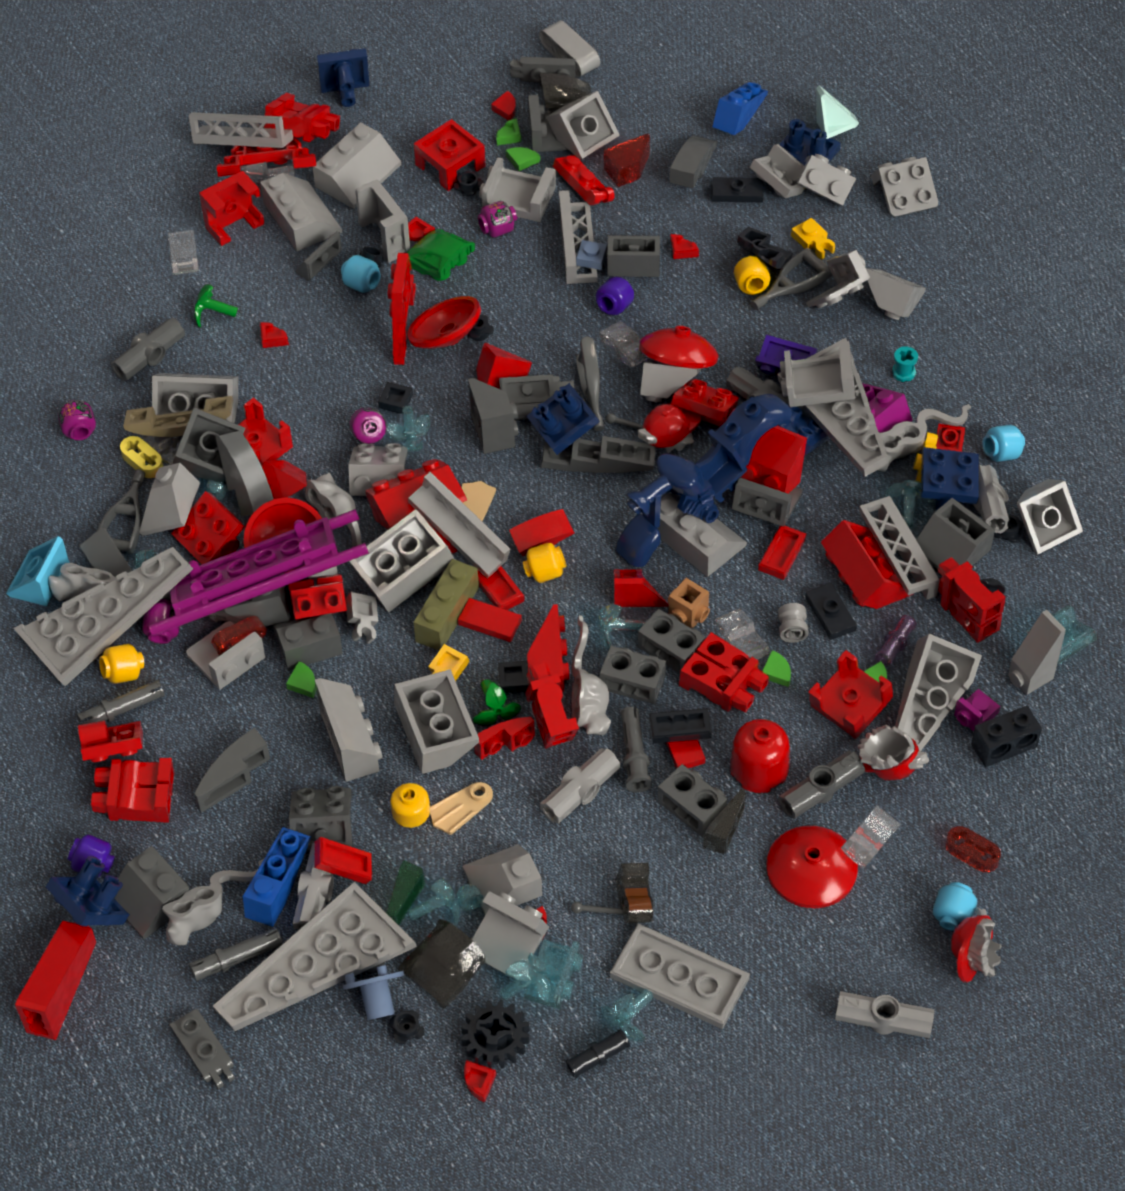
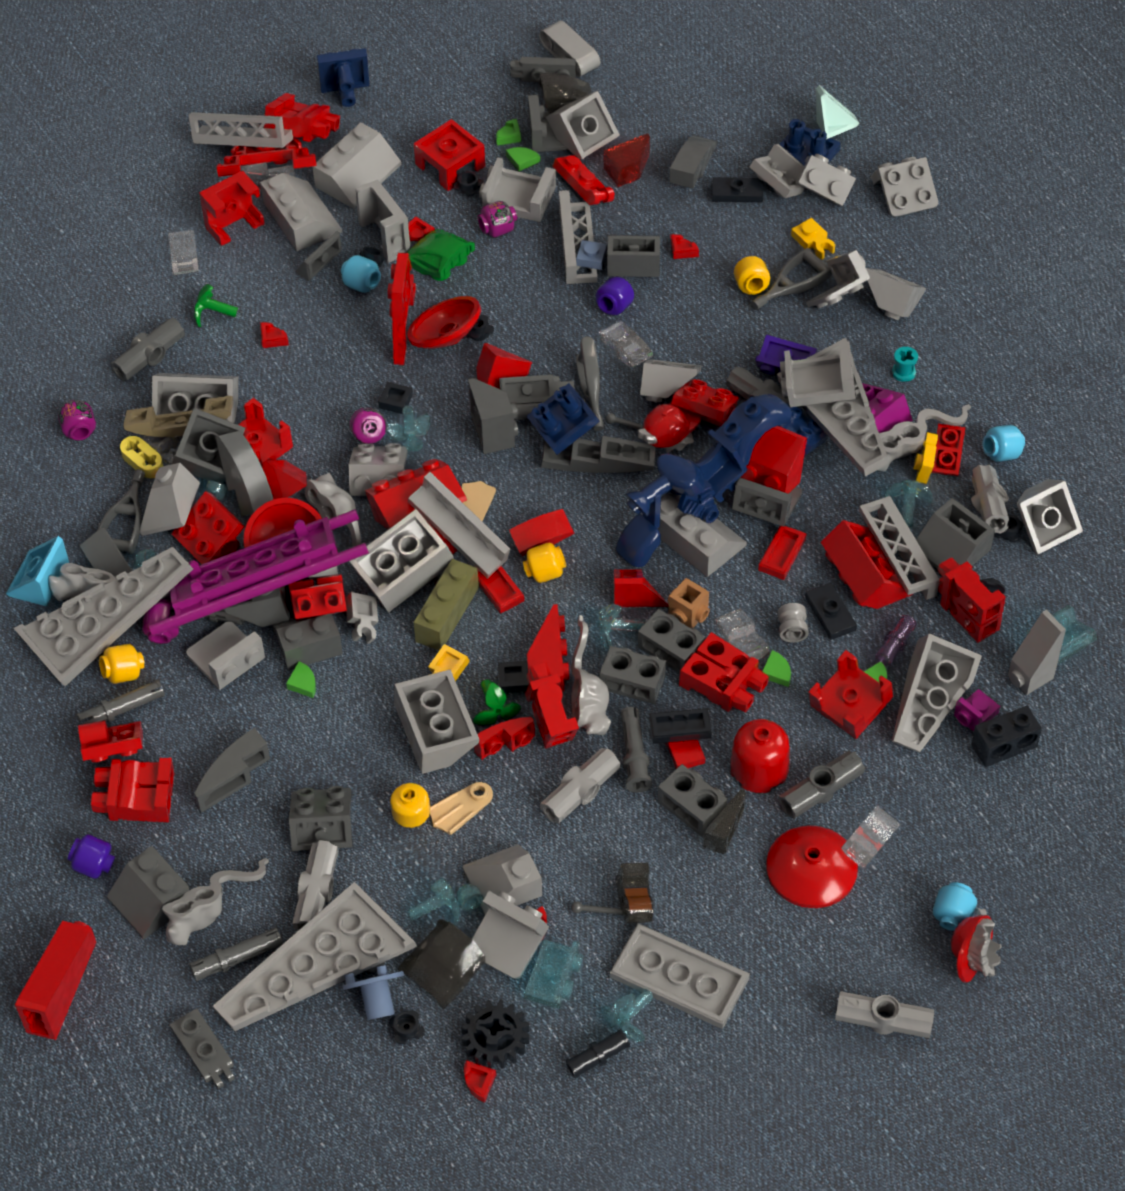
dark blue plate [46,856,129,926] -> none
clear red beam [211,616,267,656] -> none
blue slope [243,827,311,927] -> none
red tile [314,837,372,884] -> none
light grey slope [315,678,382,782] -> none
clear green slope [387,860,425,925] -> none
red tile [458,598,522,642] -> none
red tile [491,91,516,121] -> none
clear light blue plant [500,953,551,1004] -> none
red dish [639,325,718,368] -> none
blue slope [712,82,768,135] -> none
black slope [737,227,793,269] -> none
light grey hair [857,725,929,781] -> none
dark blue plate [921,447,979,510] -> none
clear red beam [946,826,1001,872] -> none

